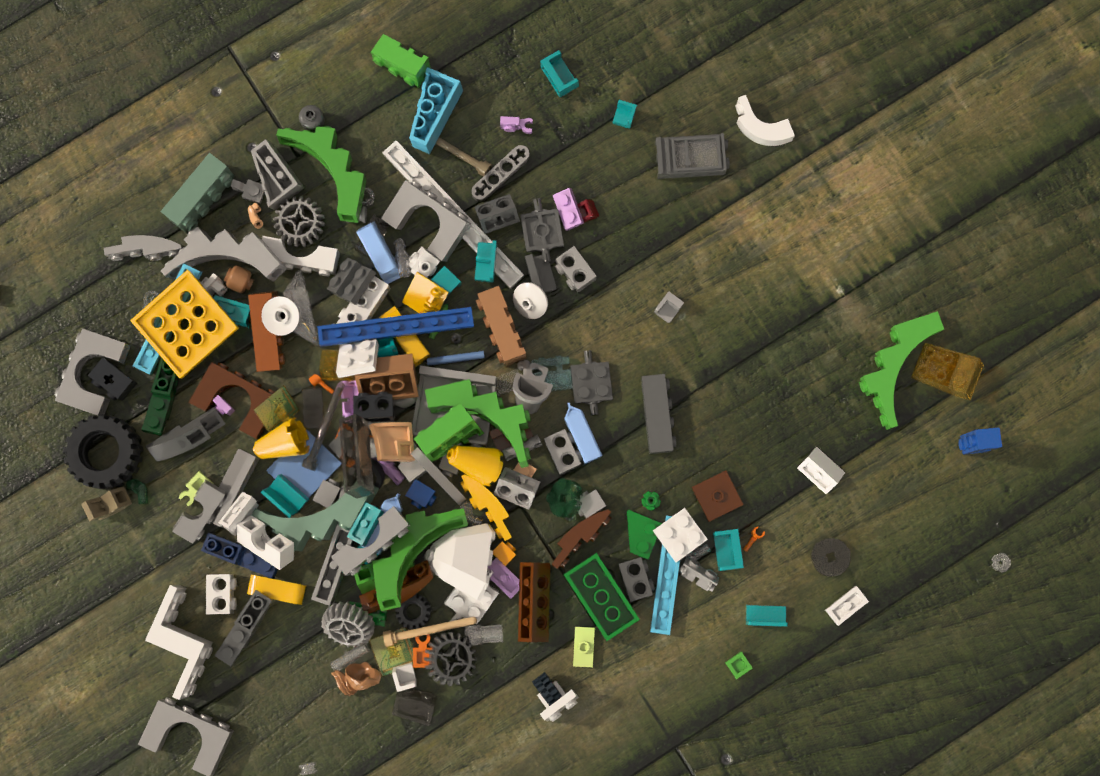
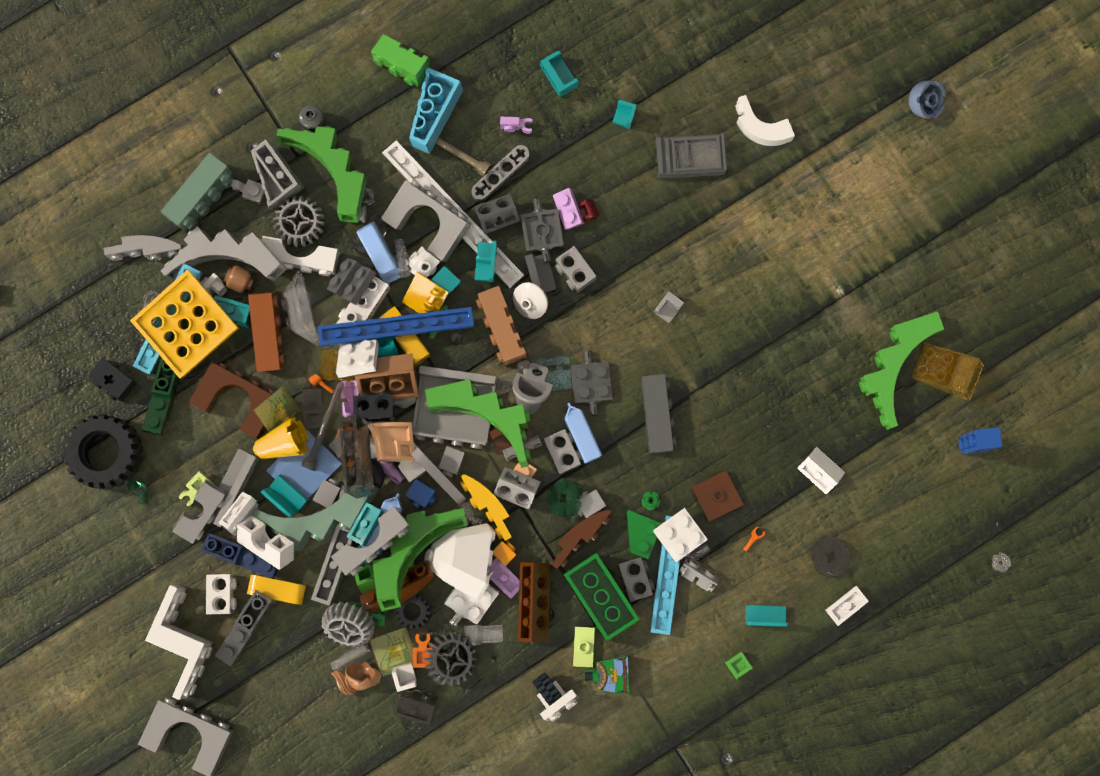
light grey arch [55,329,131,416] -> none
dark tan brick [81,487,132,522] -> none
dark grey slope [146,407,225,461] -> none
lavender plate [212,395,235,416] -> none
light nougat arm [248,203,263,229] -> none
white dish [262,297,300,336] -> none
clear bush [299,762,318,775] -> none
tan piece [383,617,477,647] -> none
bright green wedge [414,403,484,462] -> none
medium blue bar [427,351,485,366] -> none
yellow cone [447,445,503,486] -> none
teal panel [713,529,744,571] -> none
none -> torso [585,655,629,694]
none -> sand blue cylinder [908,80,946,119]

